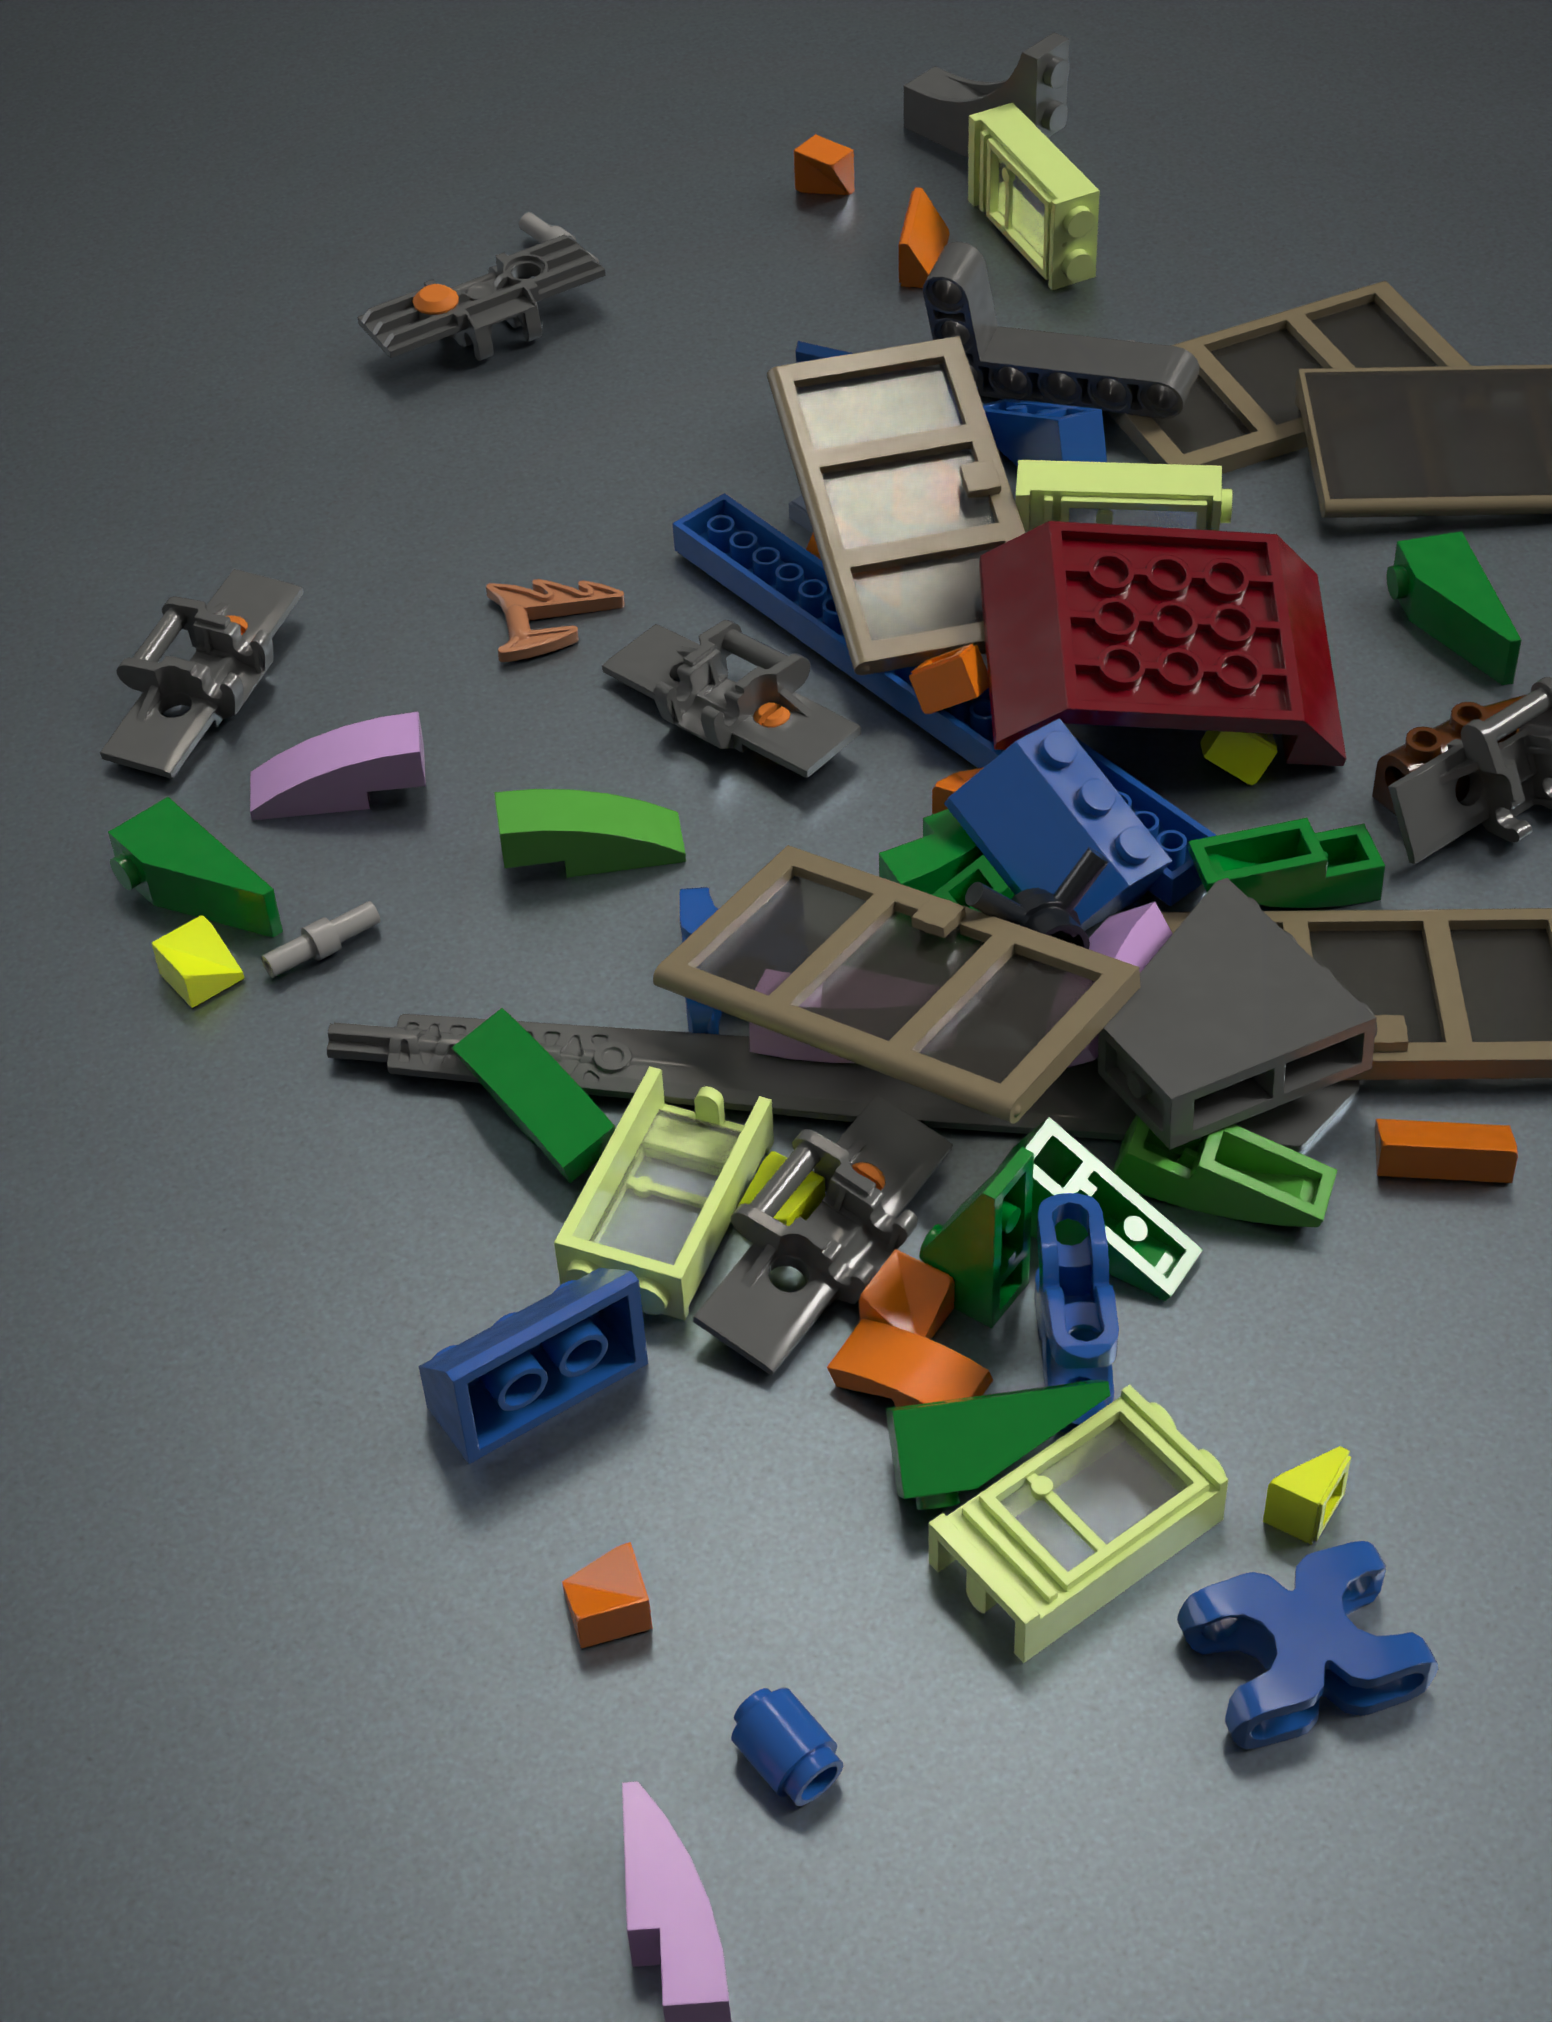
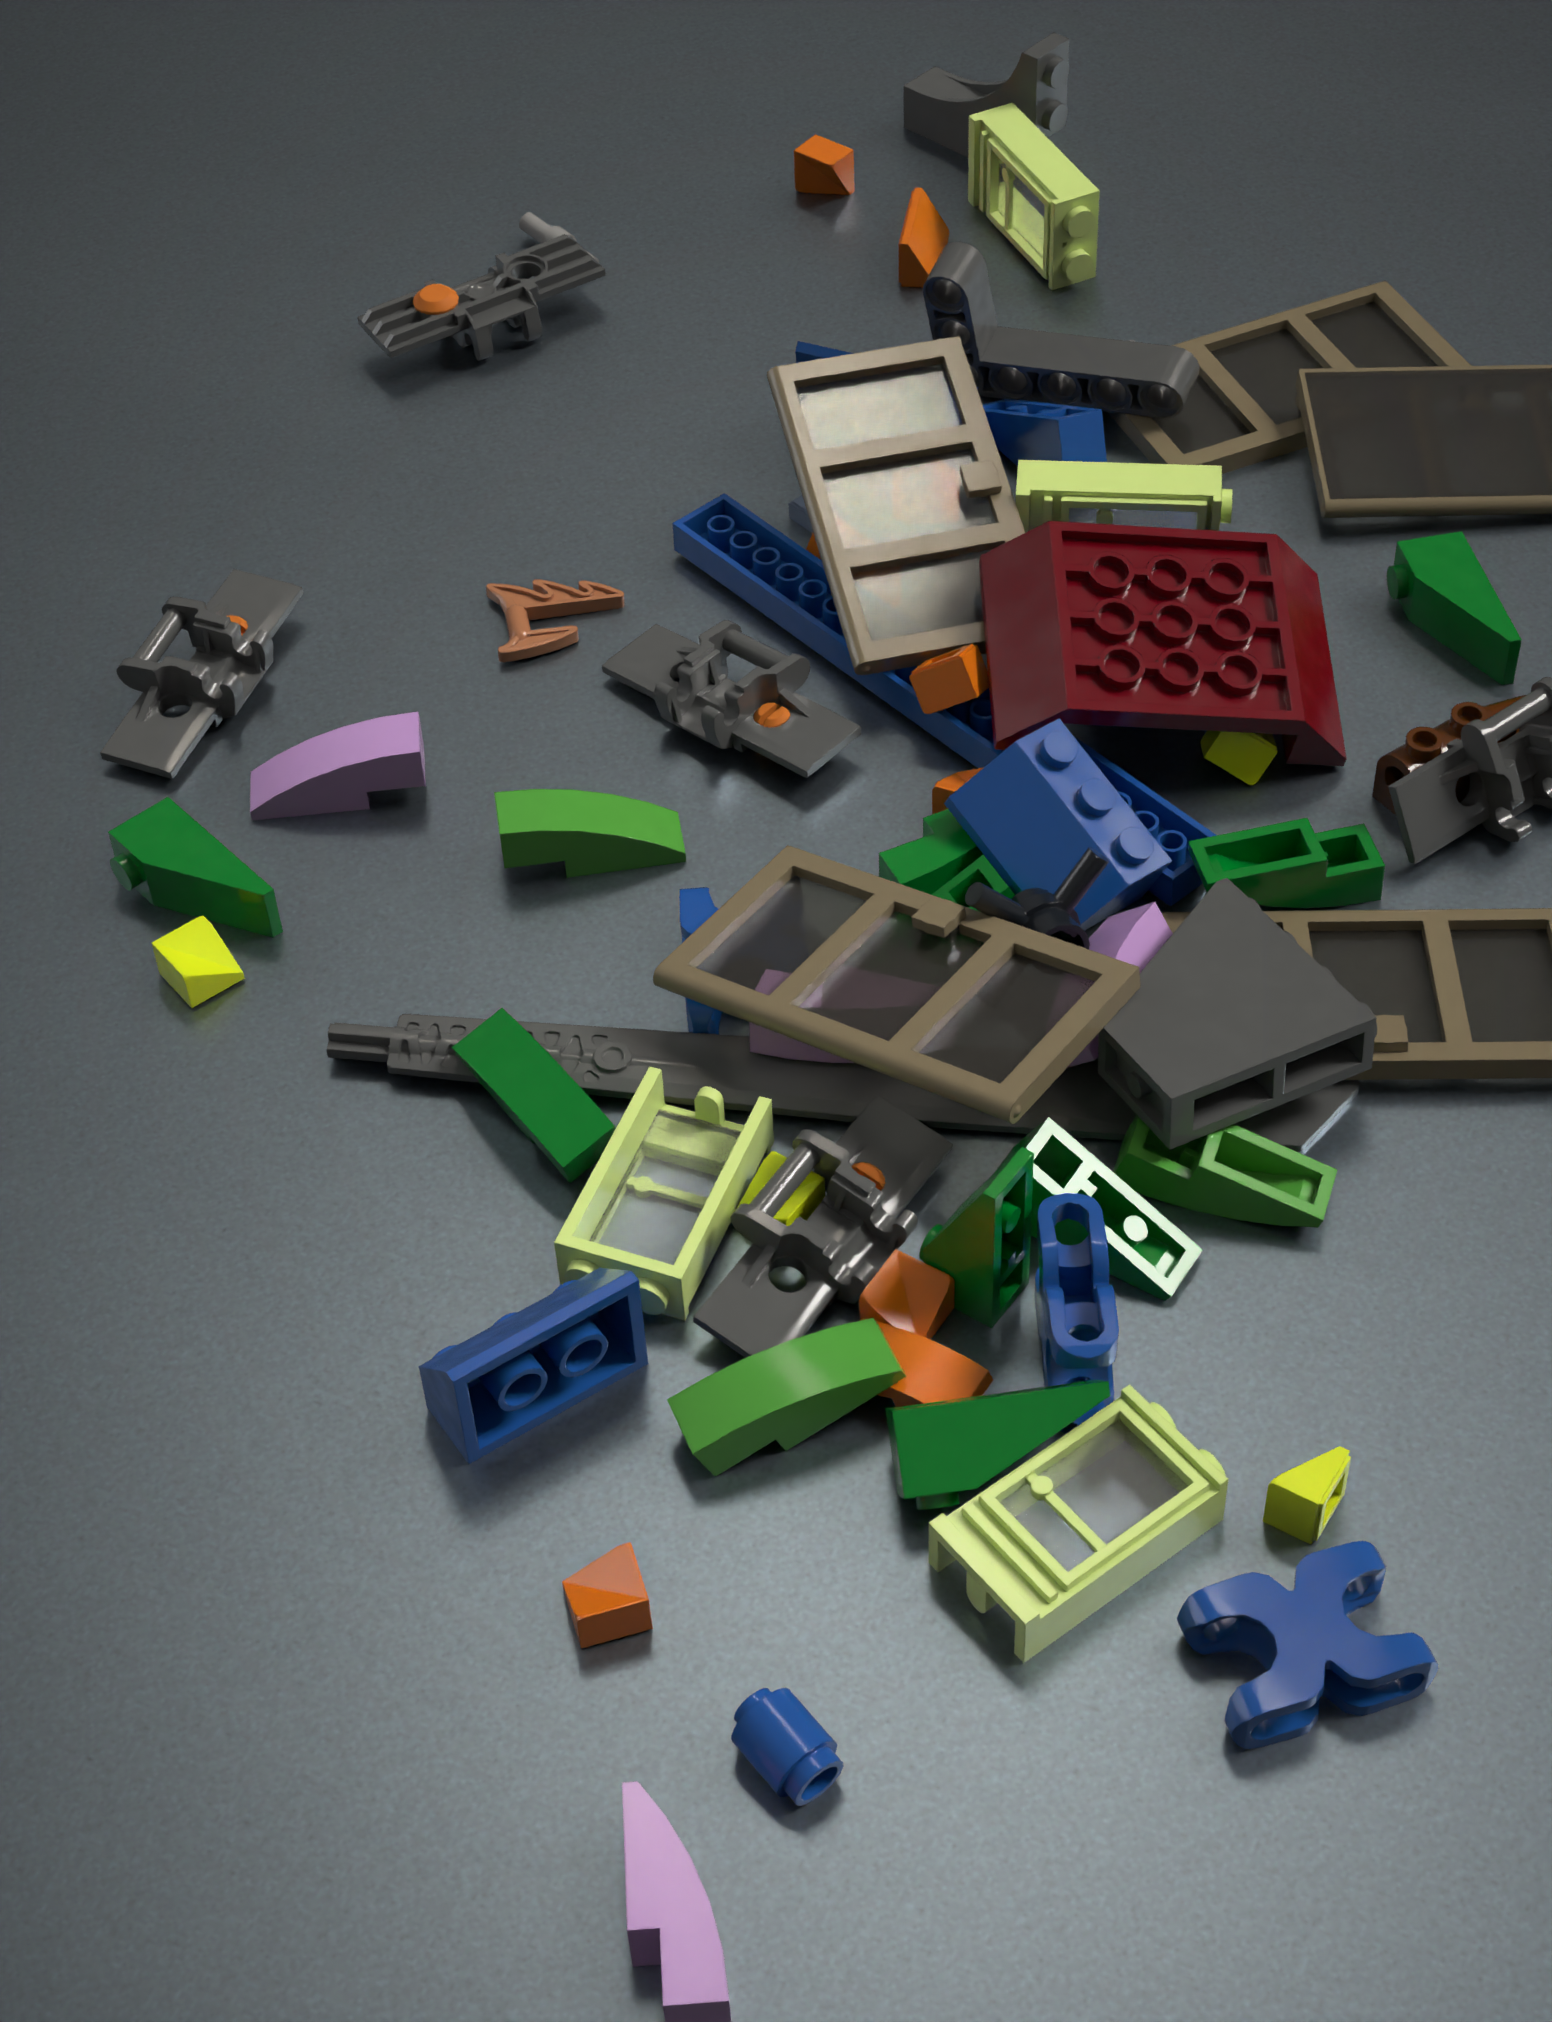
light grey bar [261,901,381,978] -> none
orange slope [1375,1119,1518,1183] -> none
none -> bright green slope [667,1318,907,1477]

